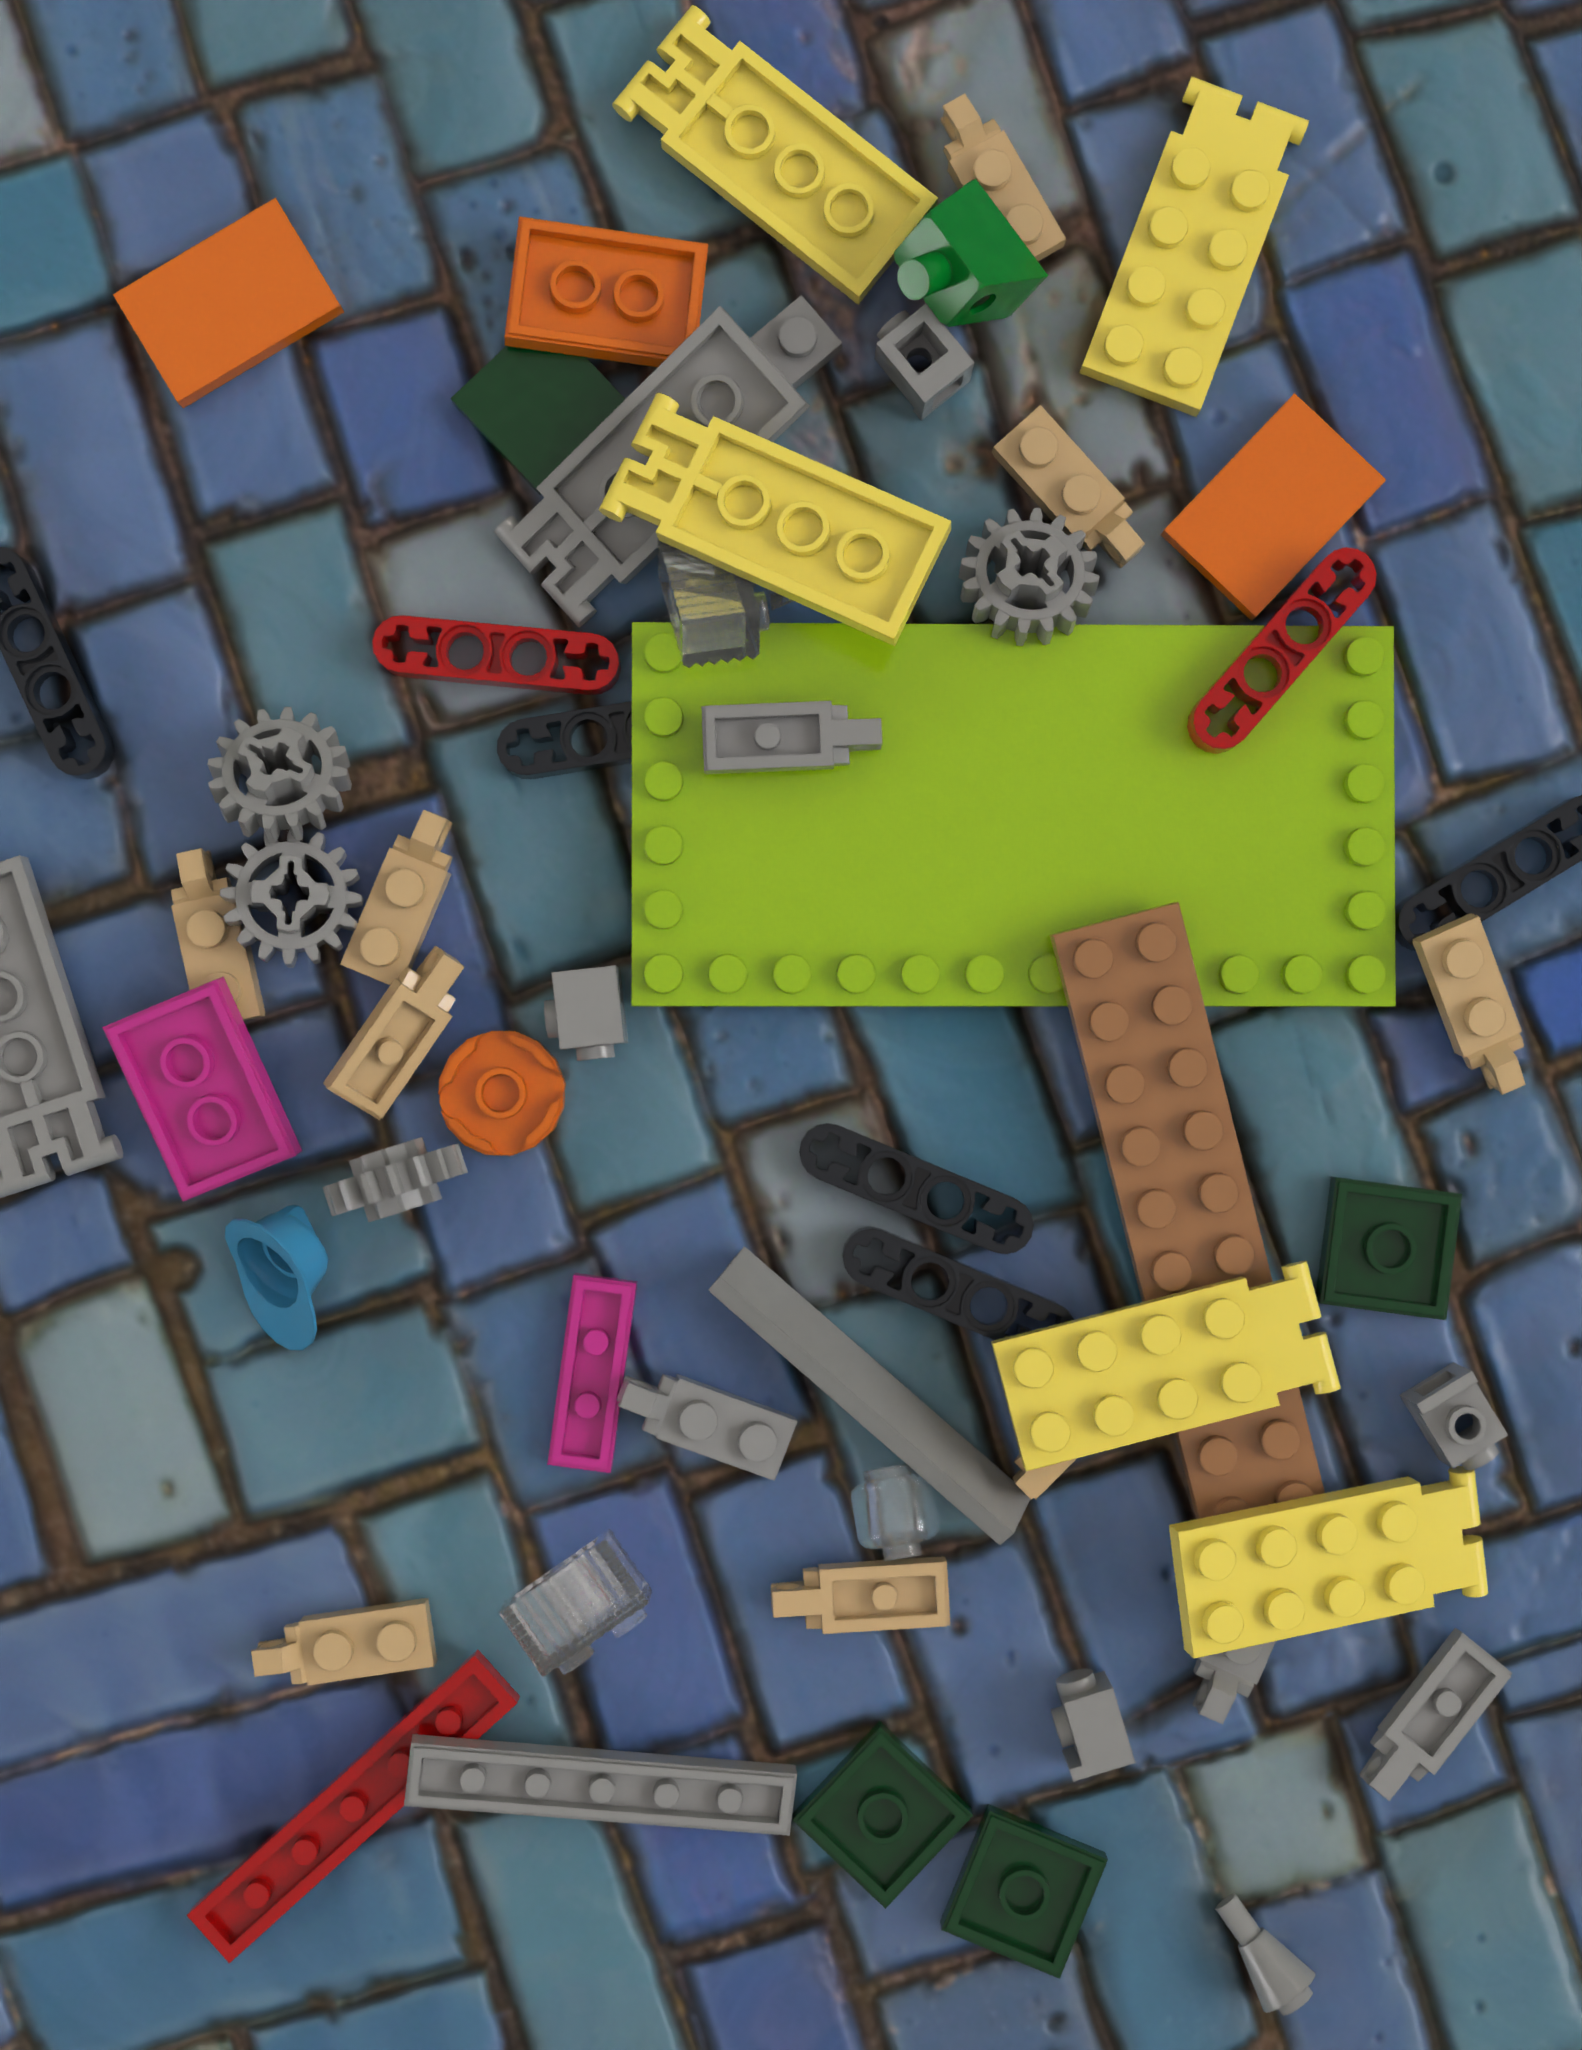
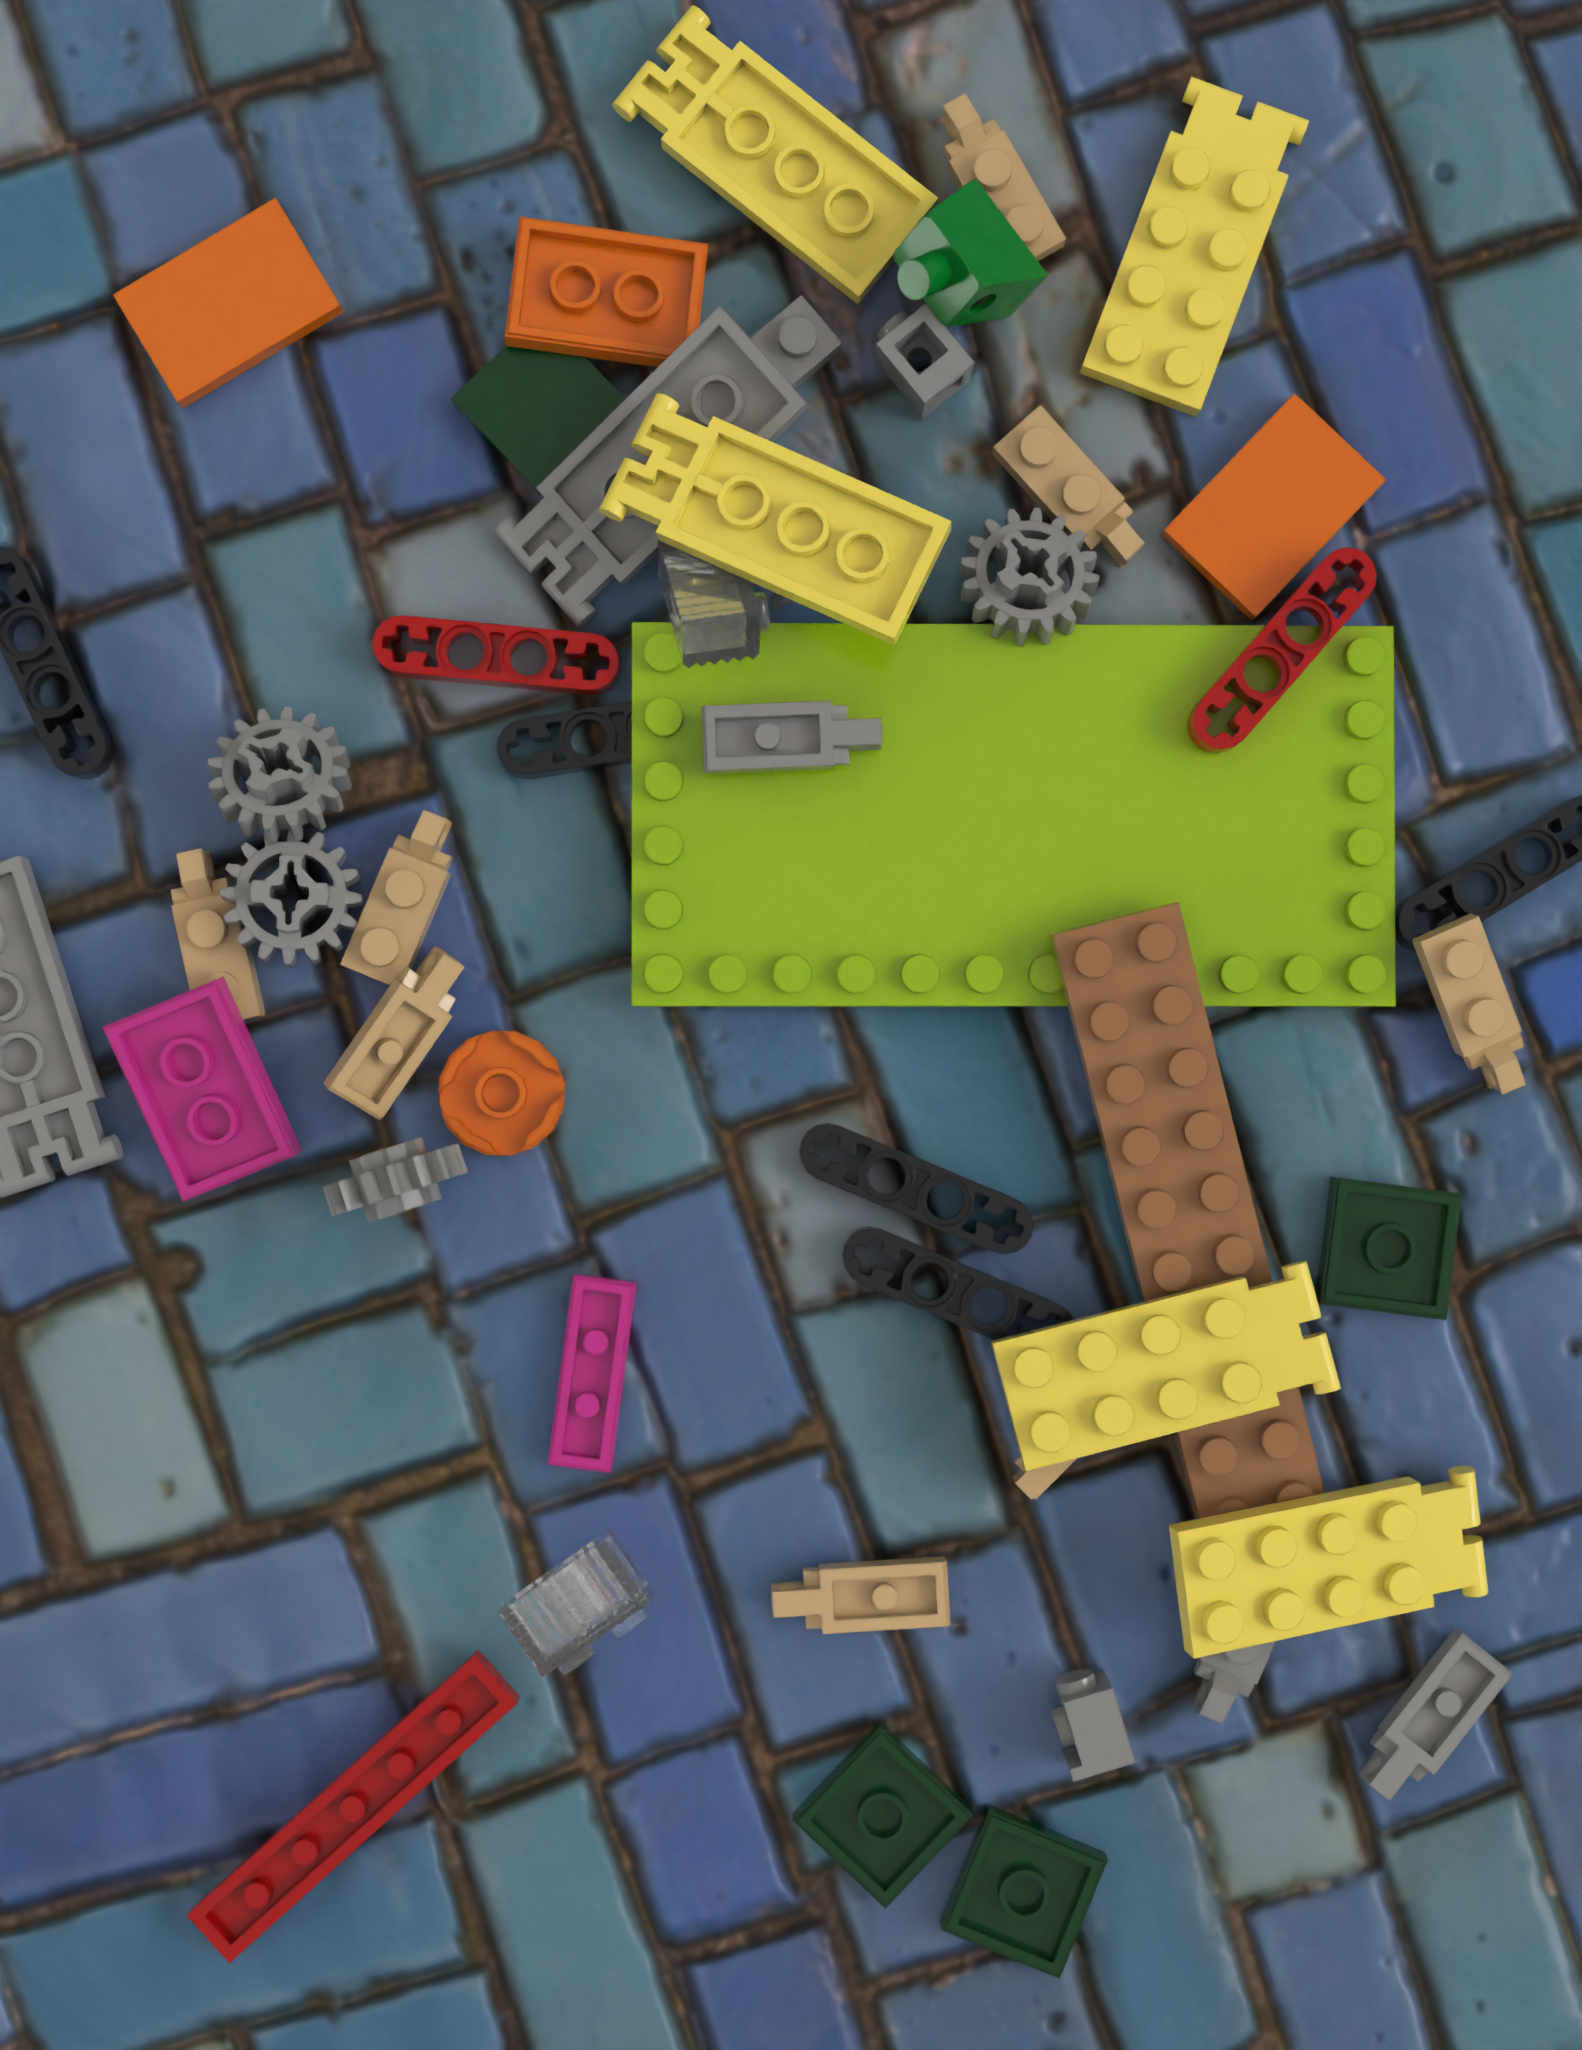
dark azure piece [225,1205,329,1350] -> none
tan hinge [251,1598,437,1685] -> none
light grey tile [404,1734,797,1836] -> none
light grey brick [544,965,629,1061] -> none
light grey hinge [616,1374,798,1481] -> none
light grey tile [708,1246,1030,1545] -> none
clear head [851,1464,940,1561] -> none
light grey cone [1215,1893,1316,2016] -> none
light grey brick [1400,1362,1508,1470] -> none

